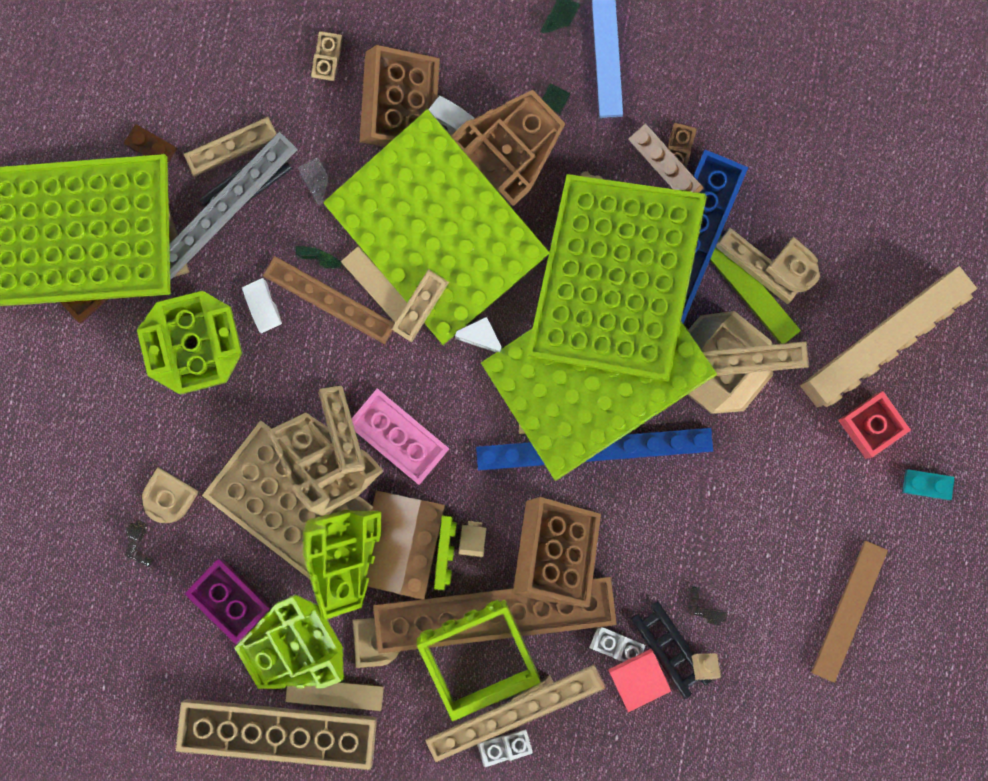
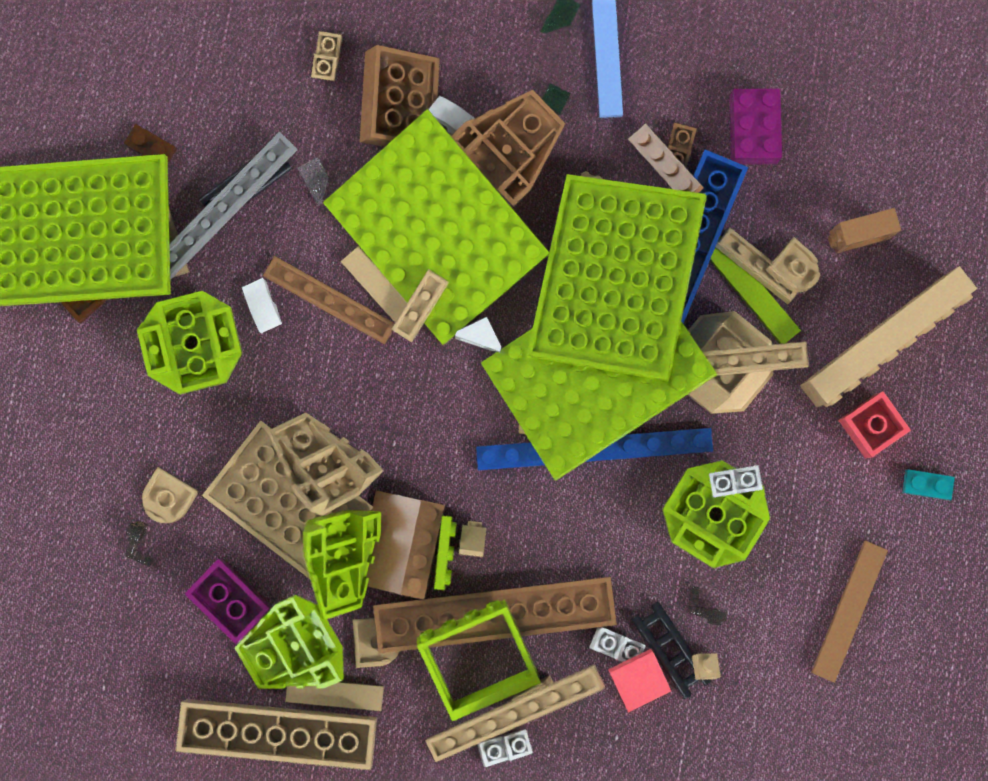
tan tile [184,117,277,177] -> none
clear green slope [295,246,341,269] -> none
tan tile [319,386,365,474] -> none
bright pink plate [352,388,450,485] -> none
medium nougat slope [513,497,601,607] -> none
none -> lime piece [662,460,770,568]
none -> white slope [709,465,763,498]
none -> magenta brick [729,89,782,164]
none -> medium nougat window [828,208,901,254]

